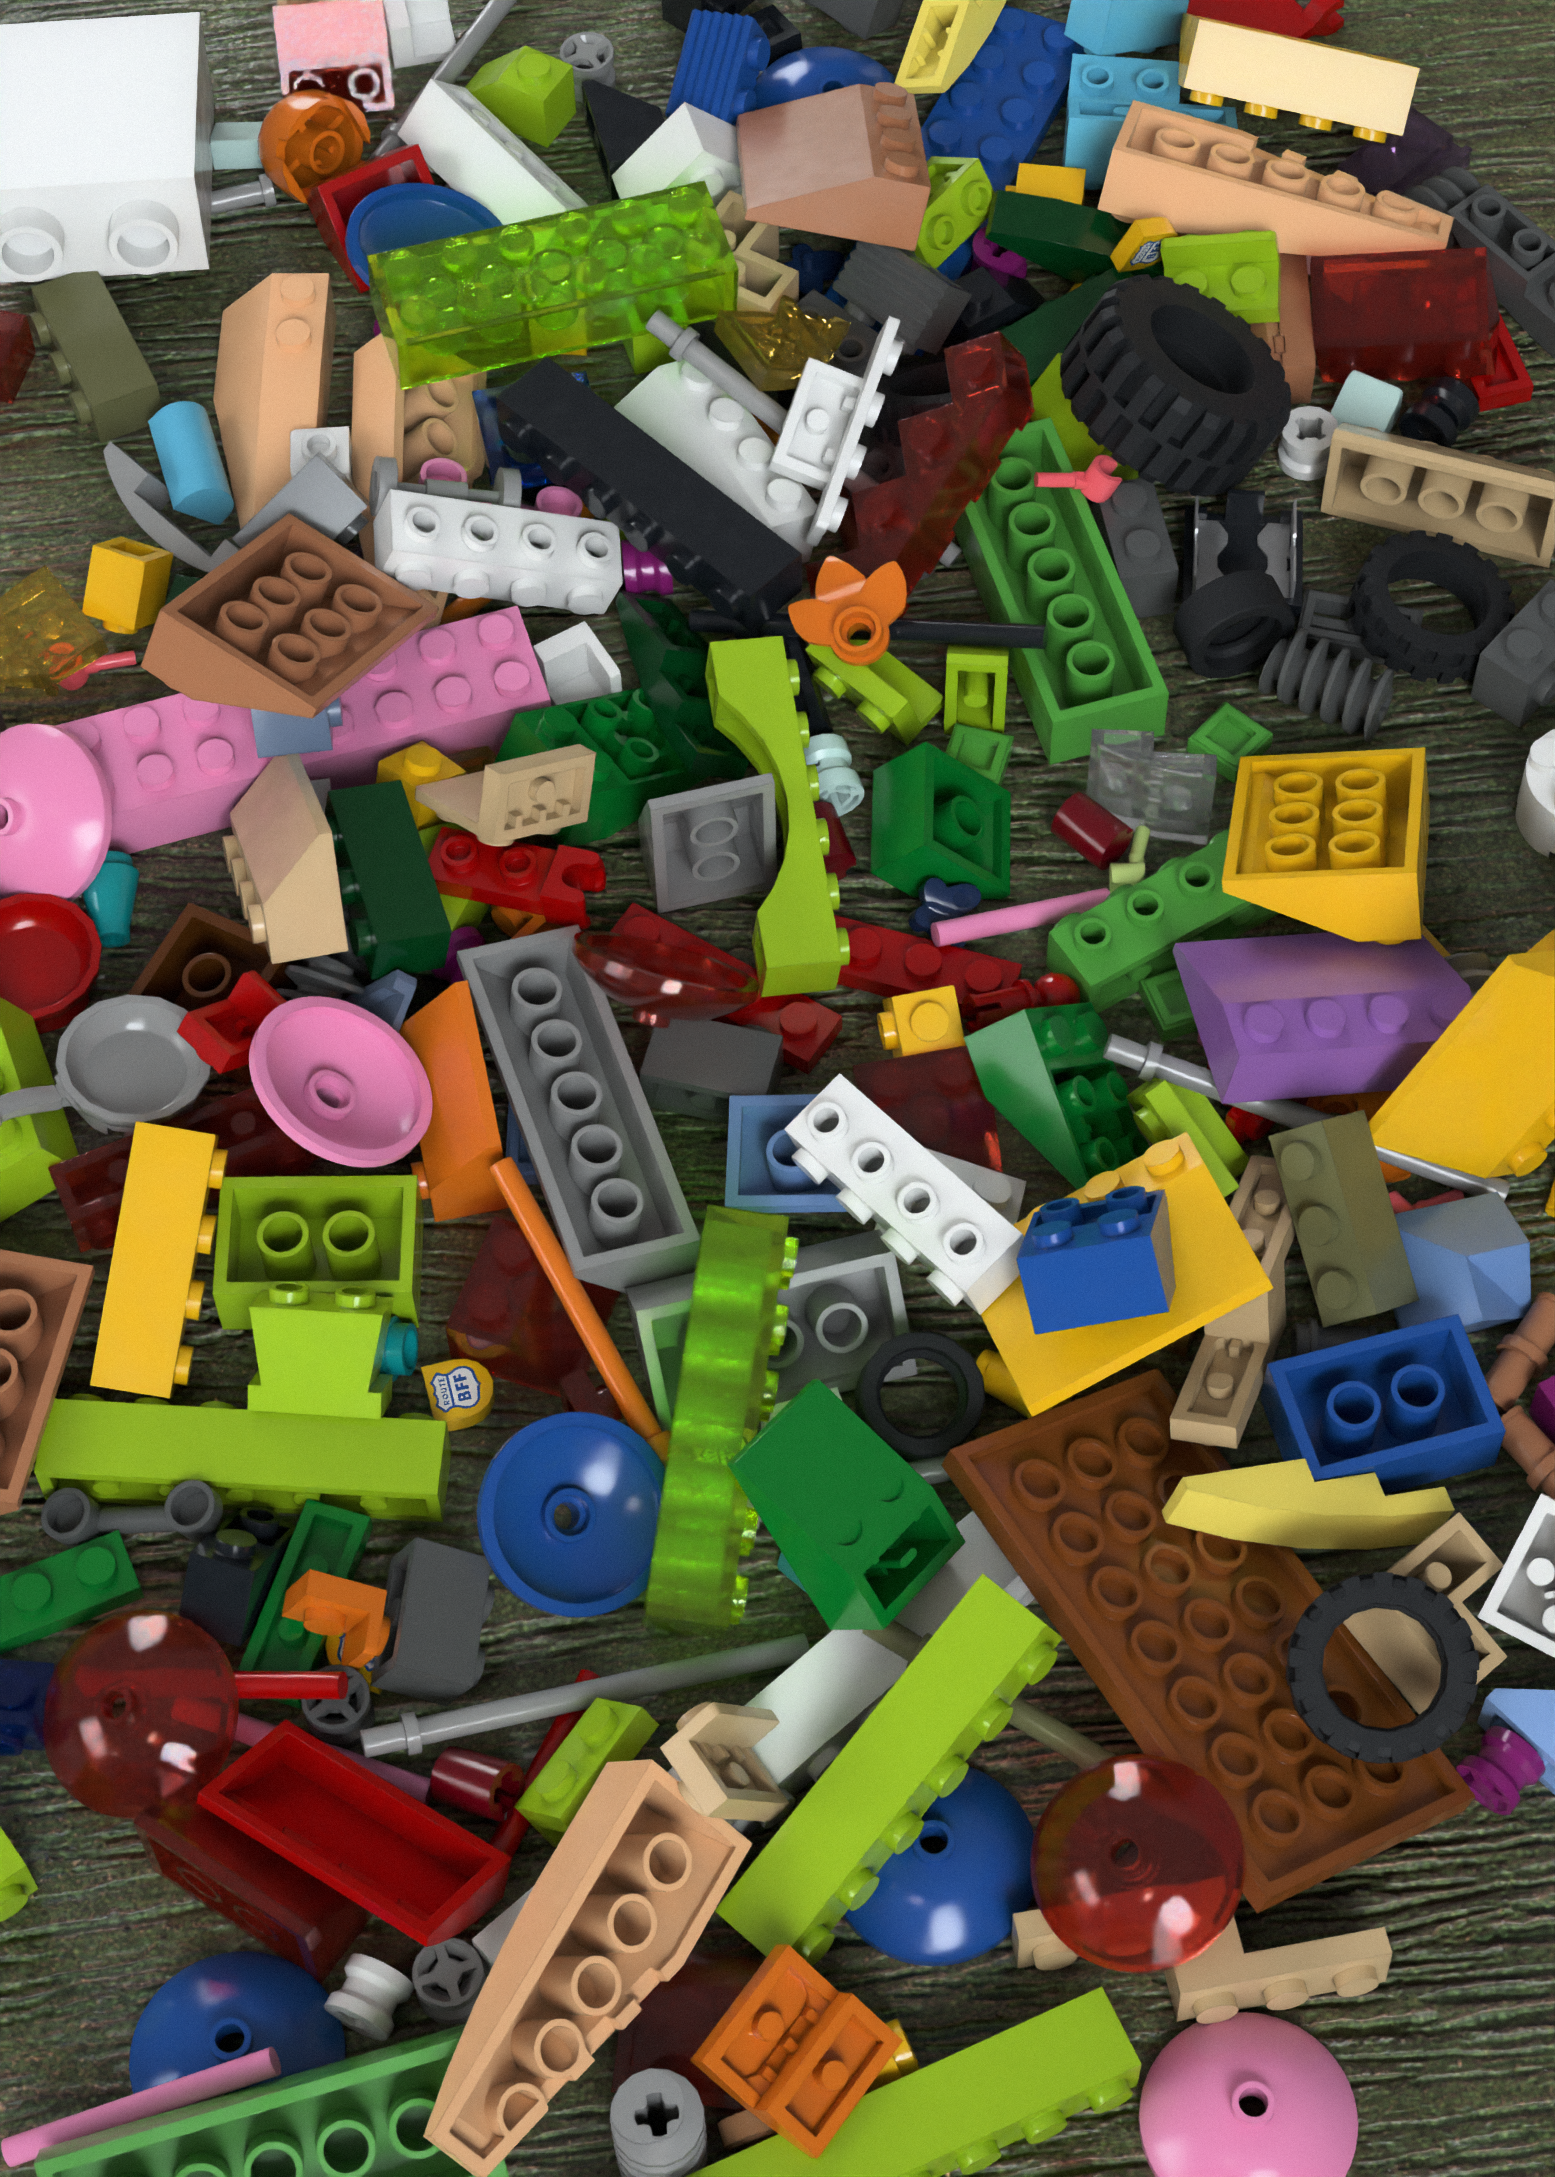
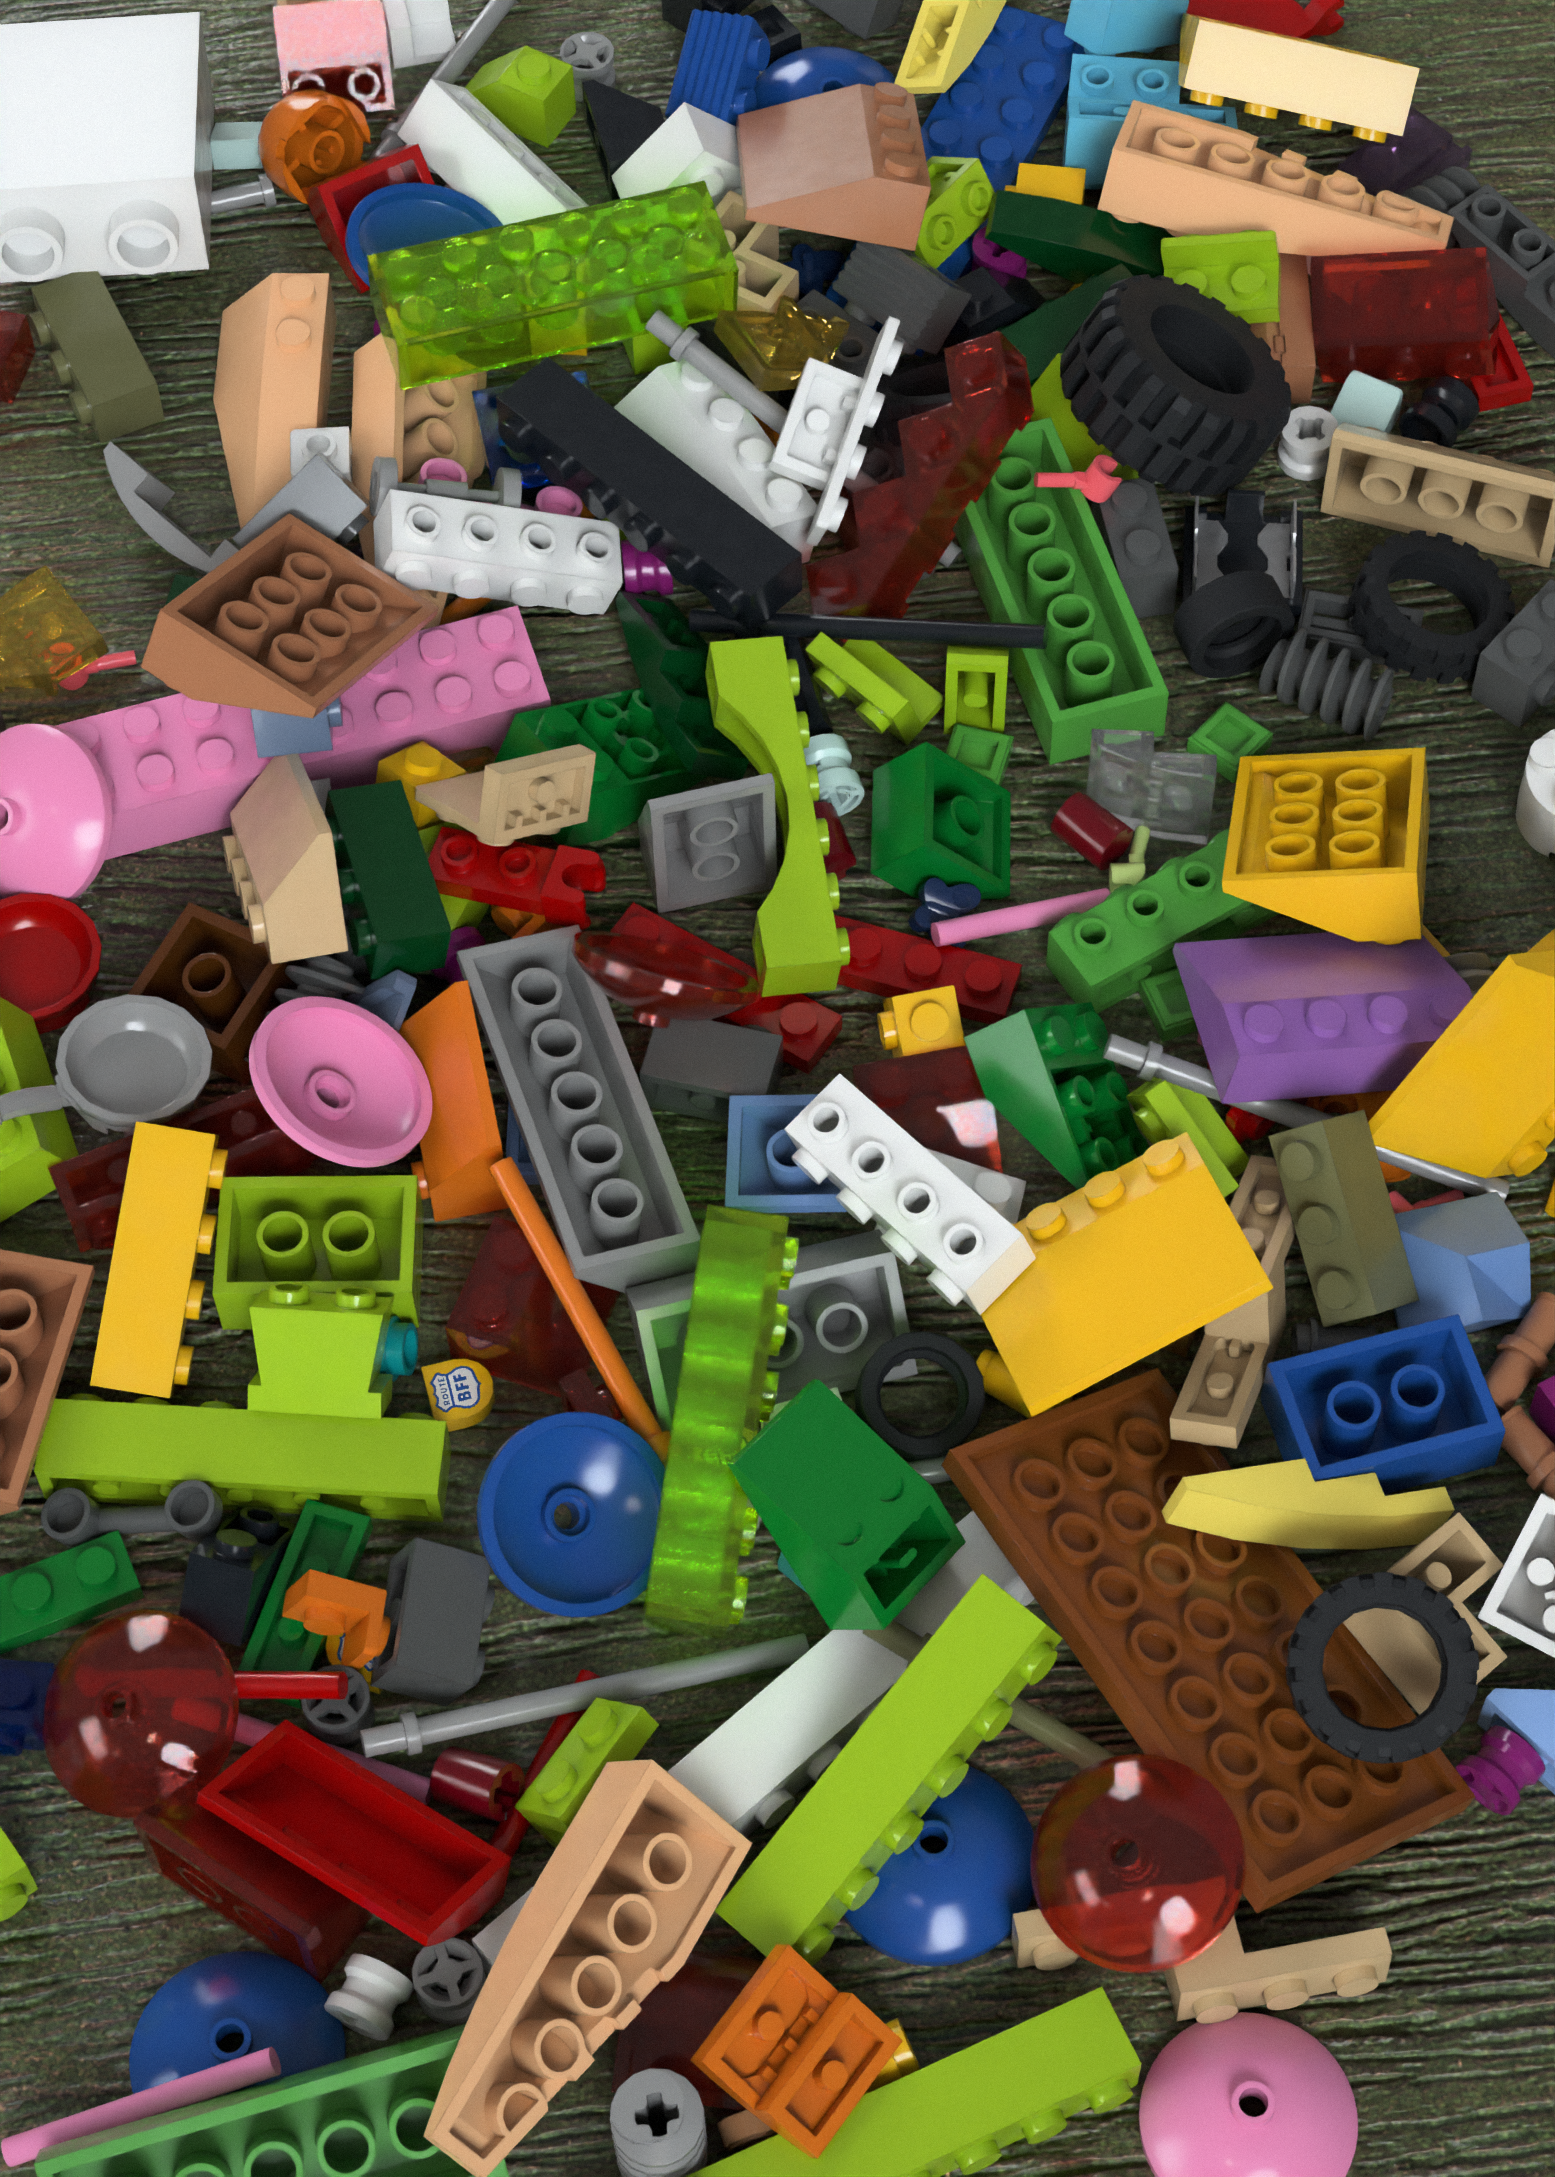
yellow brick [82,536,173,634] -> none
teal cone [82,851,140,948] -> none
medium azure brick [148,401,234,525] -> none
red bracket [176,970,287,1074] -> none
white panel [532,621,622,706] -> none
tan bracket [660,1702,790,1822] -> none
orange plate [788,556,908,666] -> none
red pin [962,972,1080,1034] -> none
blue slope [1016,1186,1176,1335] -> none
yellow tile [1110,217,1179,273] -> none

